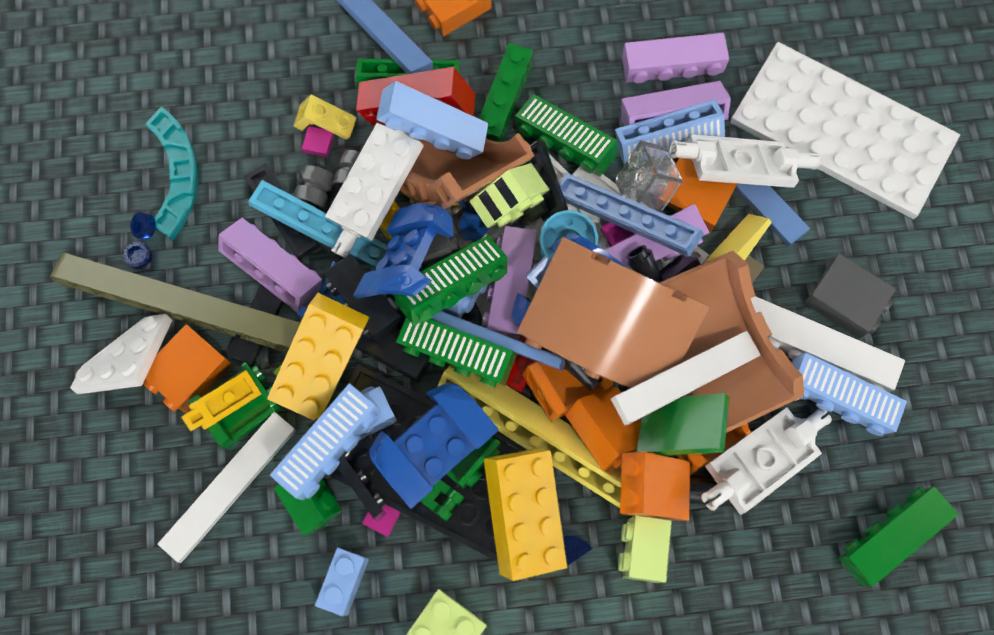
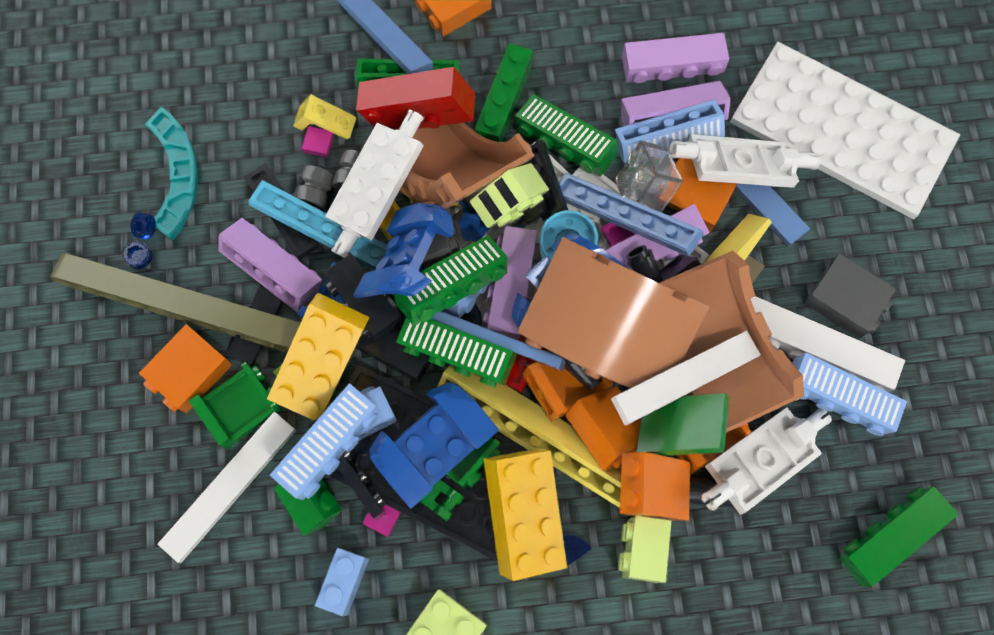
white plate [70,314,172,394] -> none
yellow hinge [181,370,261,431] -> none
light blue brick [376,81,488,159] -> none

